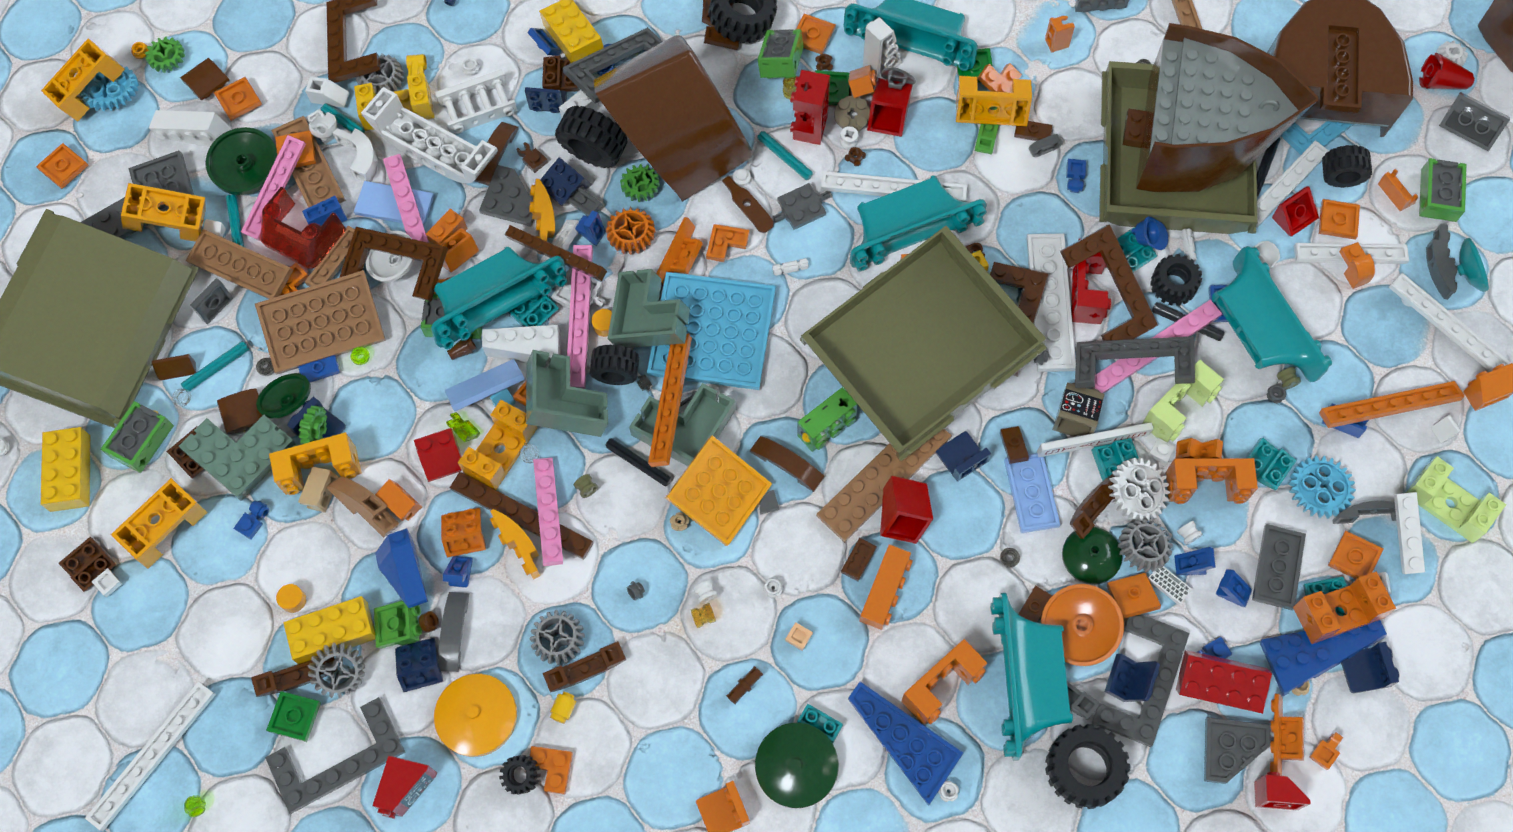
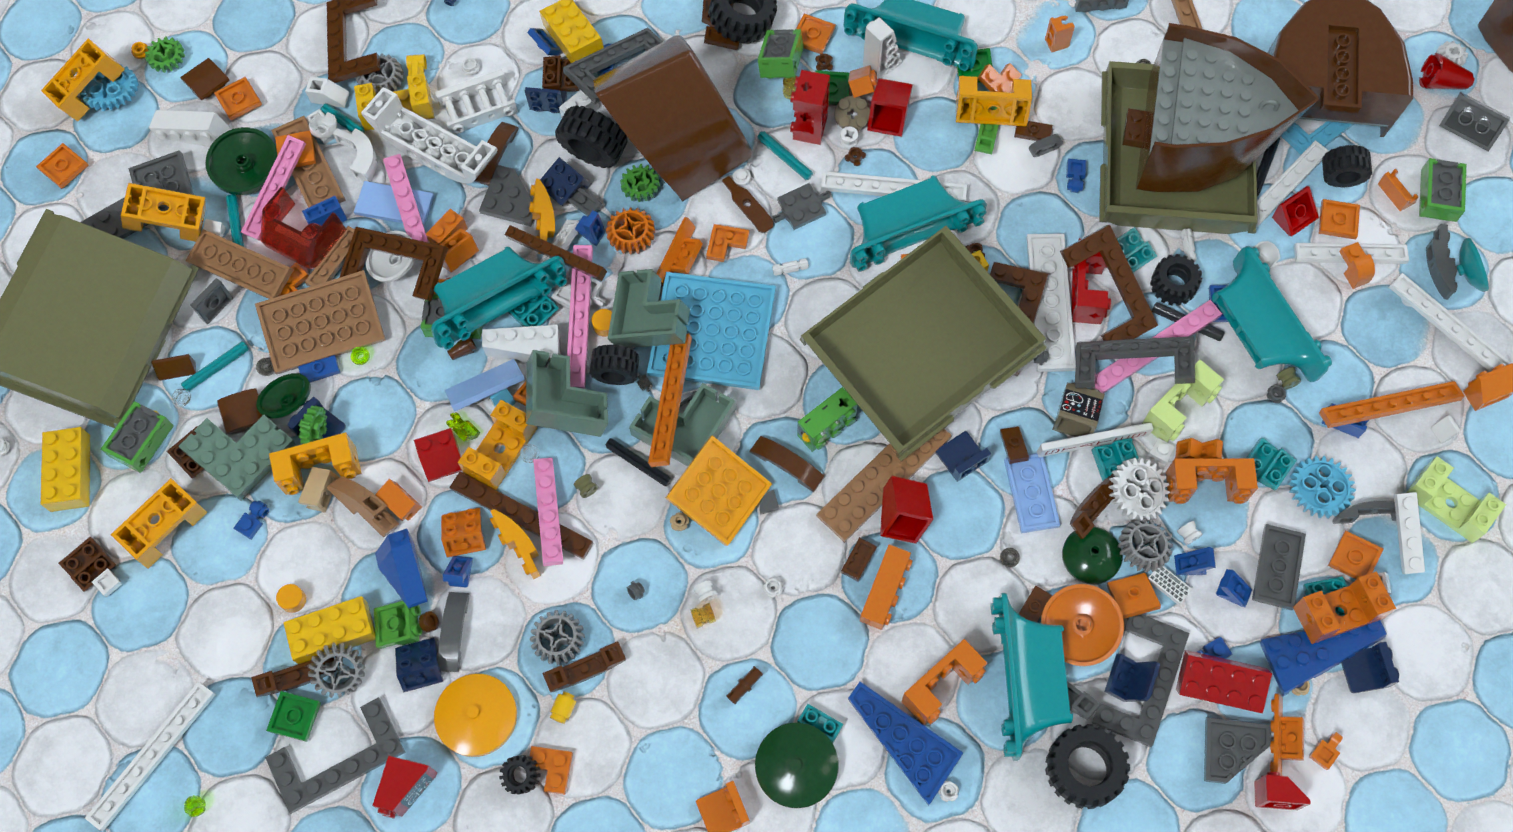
reddish brown plate [516,142,548,173] -> none
light nougat plate [785,622,813,651] -> none
dark grey shield [881,67,916,90] -> none
blue piece [1131,216,1168,250] -> none

